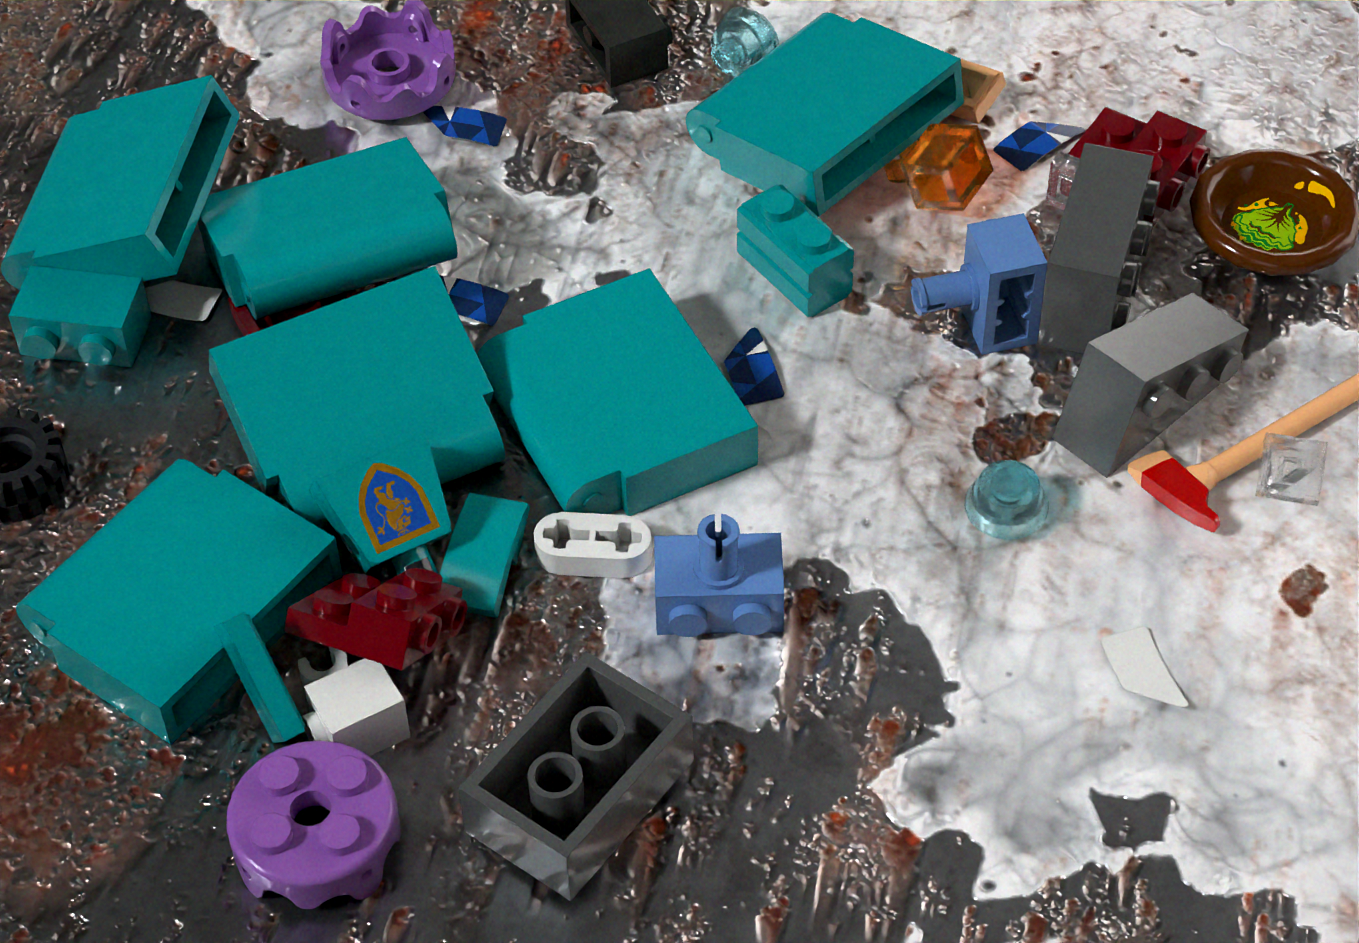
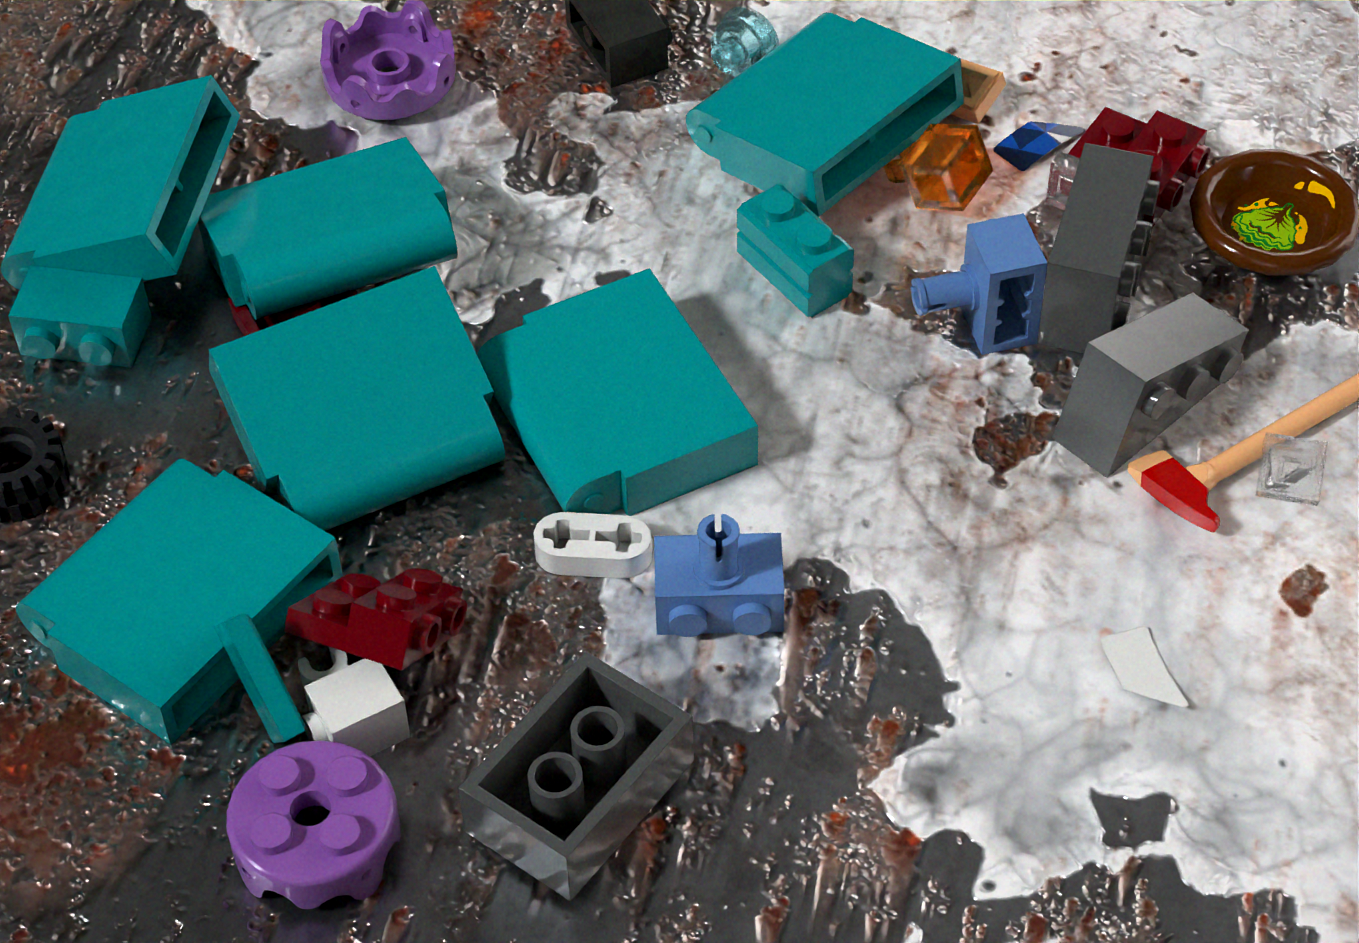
white sticker [145,280,222,321] -> none
teal torso [309,433,452,575] -> none
sticker [423,106,507,147] -> none
sticker [440,275,509,326] -> none
teal slope [440,493,530,618] -> none
dark blue sticker [724,327,784,406] -> none
clear light blue cone [964,460,1049,540] -> none

